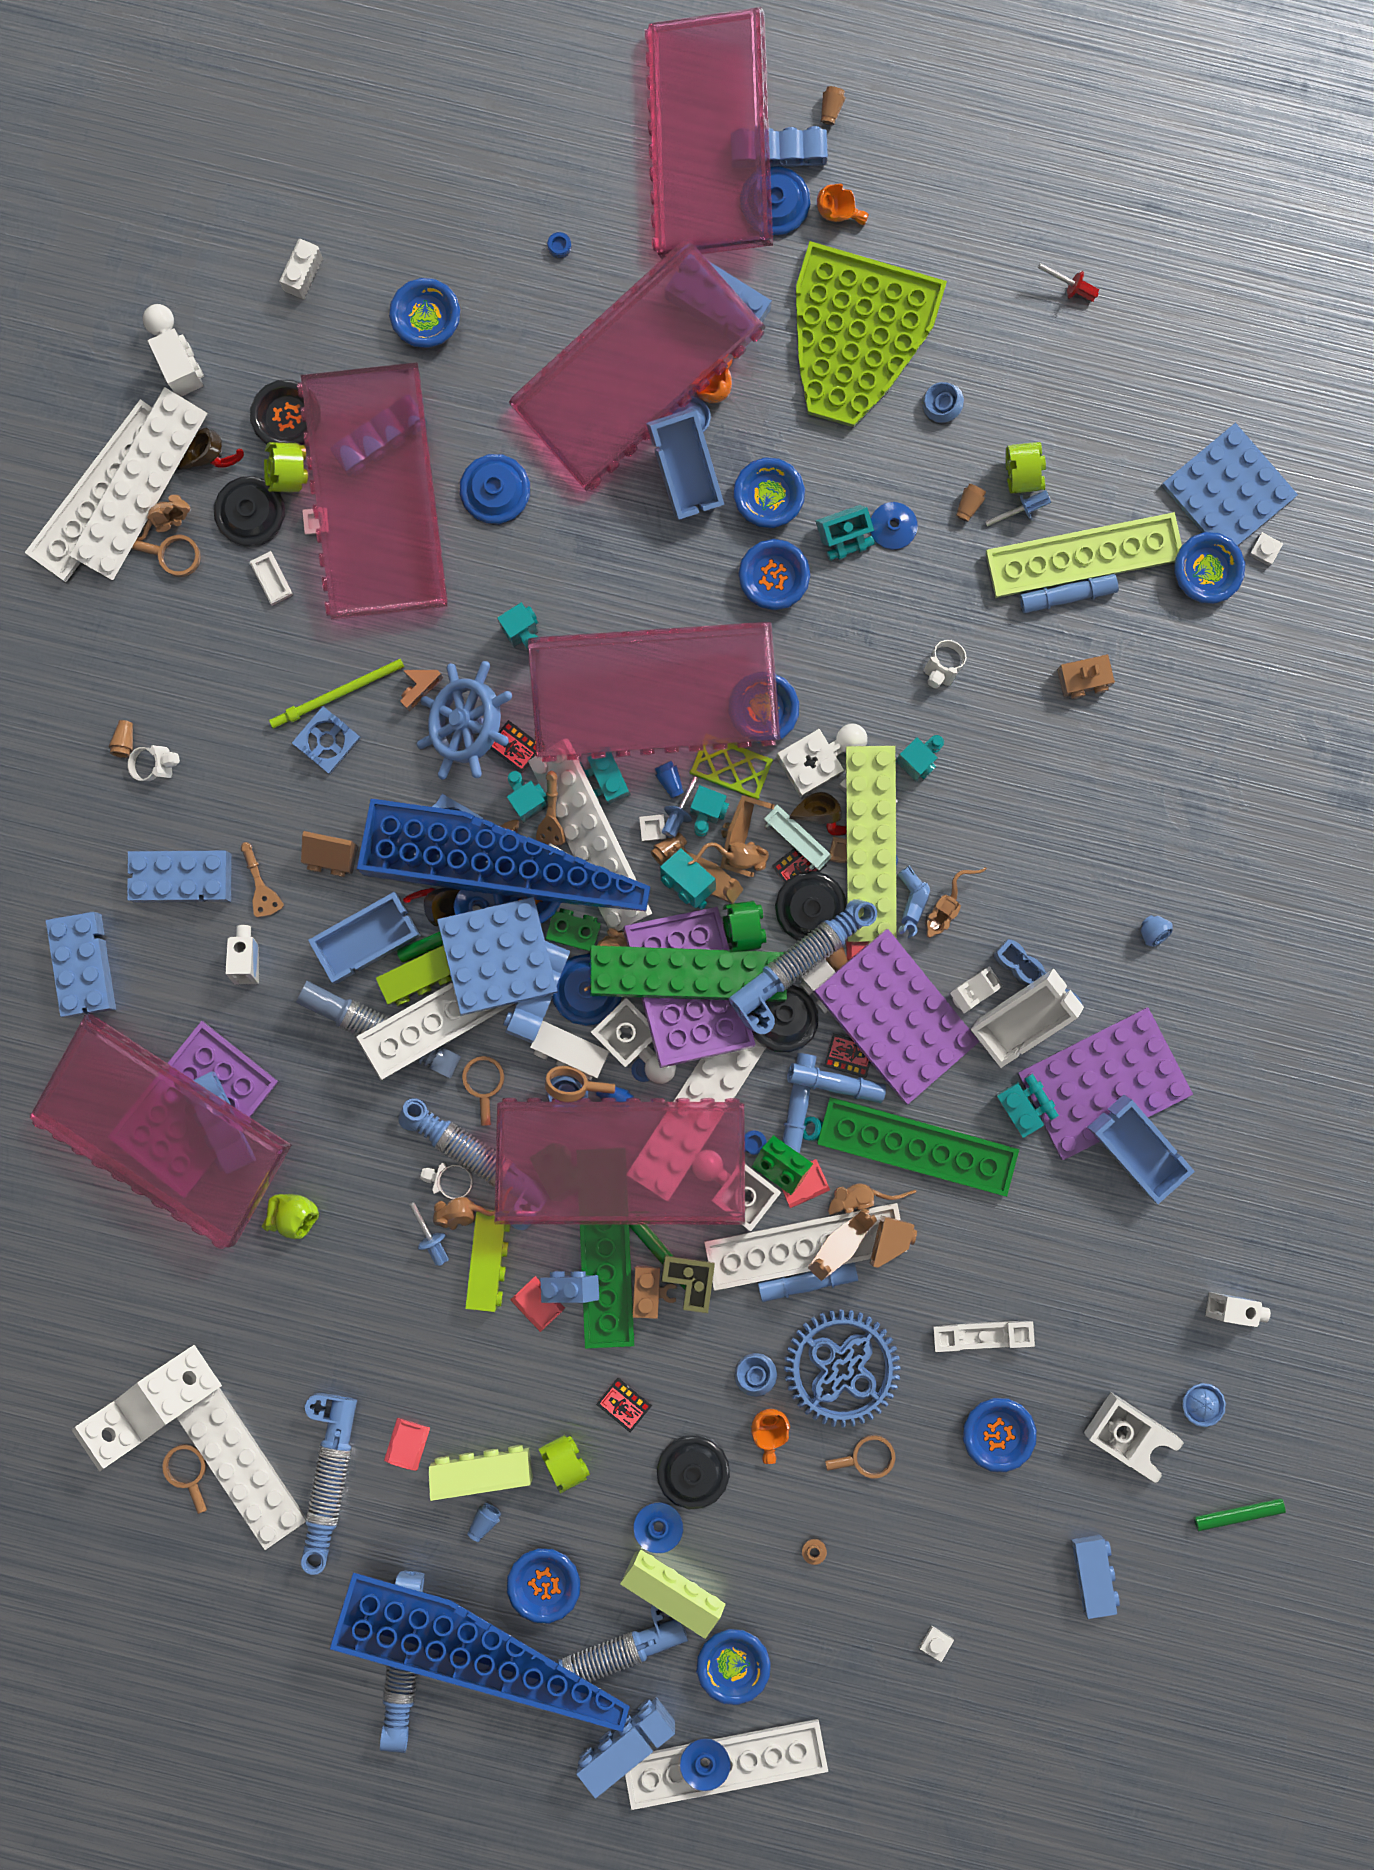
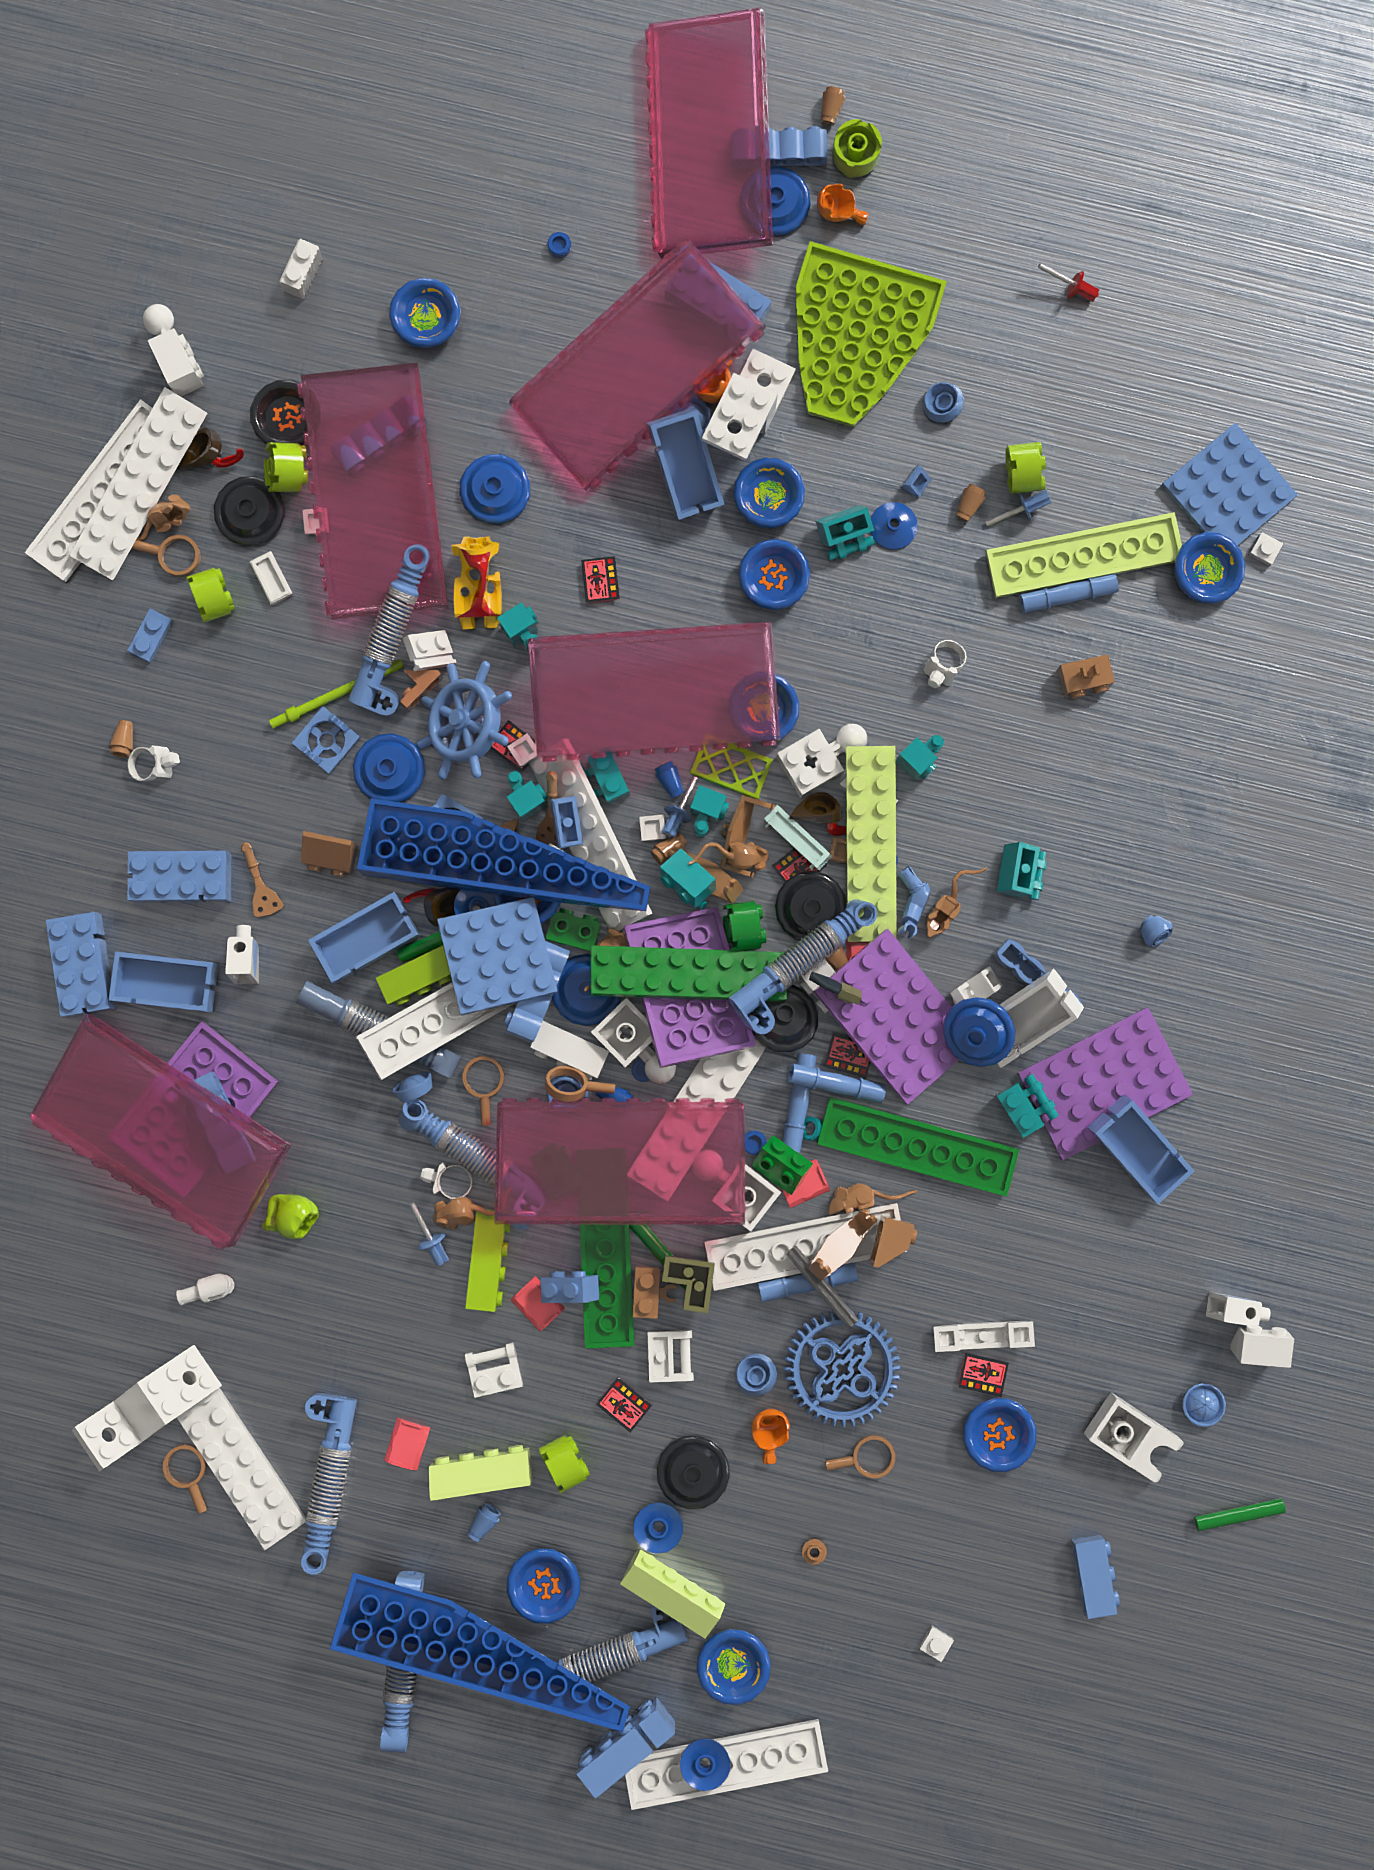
none -> medium blue piece [109,951,219,1013]
none -> medium blue plate [127,608,173,663]
none -> white arm [176,1273,234,1305]
none -> lime brick [186,567,235,623]
none -> medium blue piece [348,544,430,715]
none -> blue piece [353,733,425,803]
none -> medium blue hat [392,1072,432,1102]
none -> white plate [403,630,457,671]
none -> yellow hips [451,536,502,629]
none -> white plate [465,1343,523,1398]
none -> plate [507,733,541,768]
none -> medium blue brick [550,796,583,849]
none -> piece [581,556,620,603]
none -> white plate [648,1330,694,1382]
none -> white bracket [702,349,796,461]
none -> flat silver axle [787,1246,858,1328]
none -> piece [809,972,862,1005]
none -> lime brick [832,119,882,178]
none -> medium blue slope [900,465,931,498]
none -> blue piece [943,997,1016,1067]
none -> piece [958,1353,1009,1397]
none -> teal brick [996,842,1047,900]
none -> white slope [1230,1325,1294,1368]

